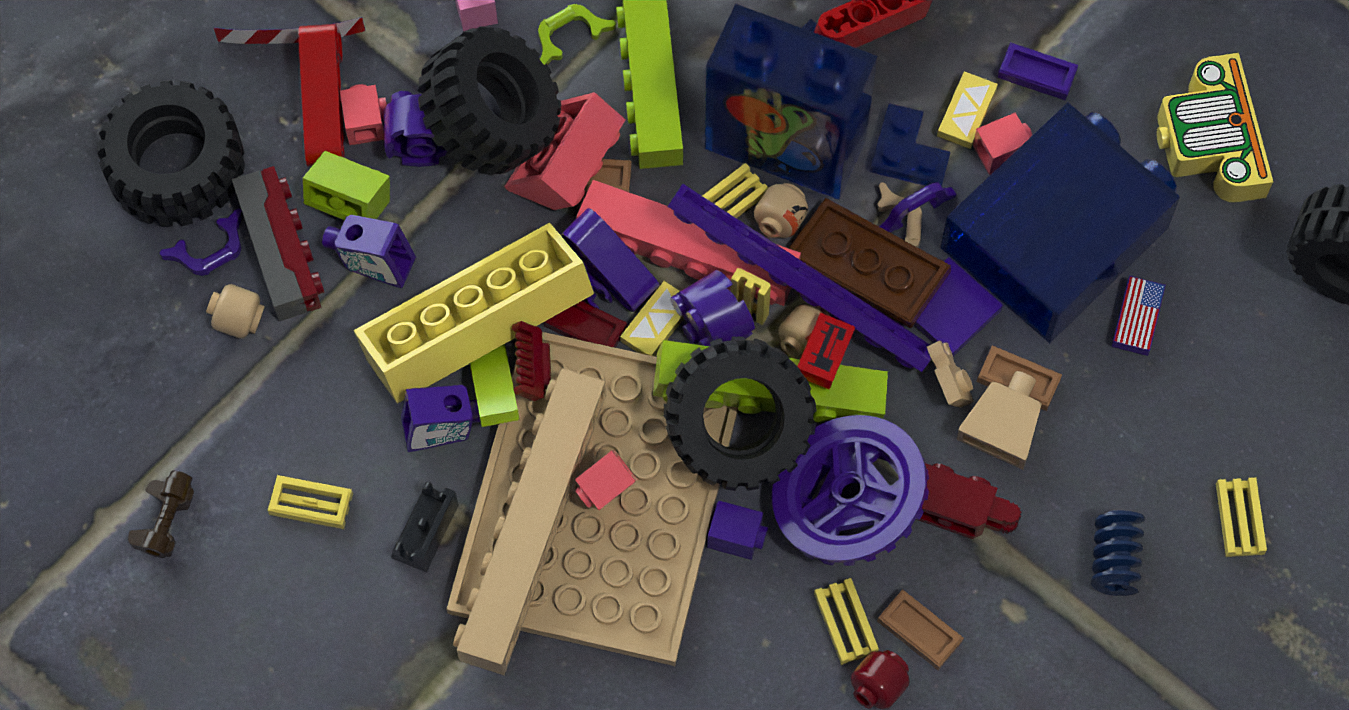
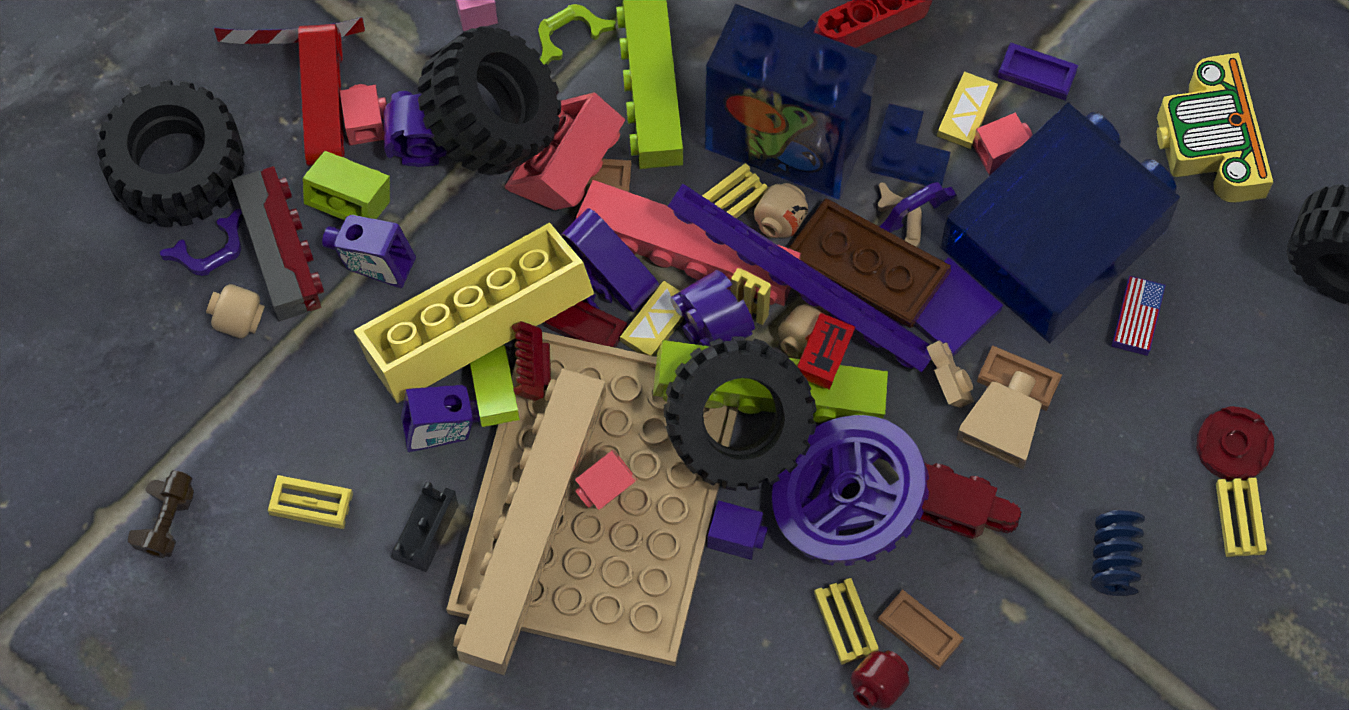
none -> dark red tile [1196,406,1274,481]

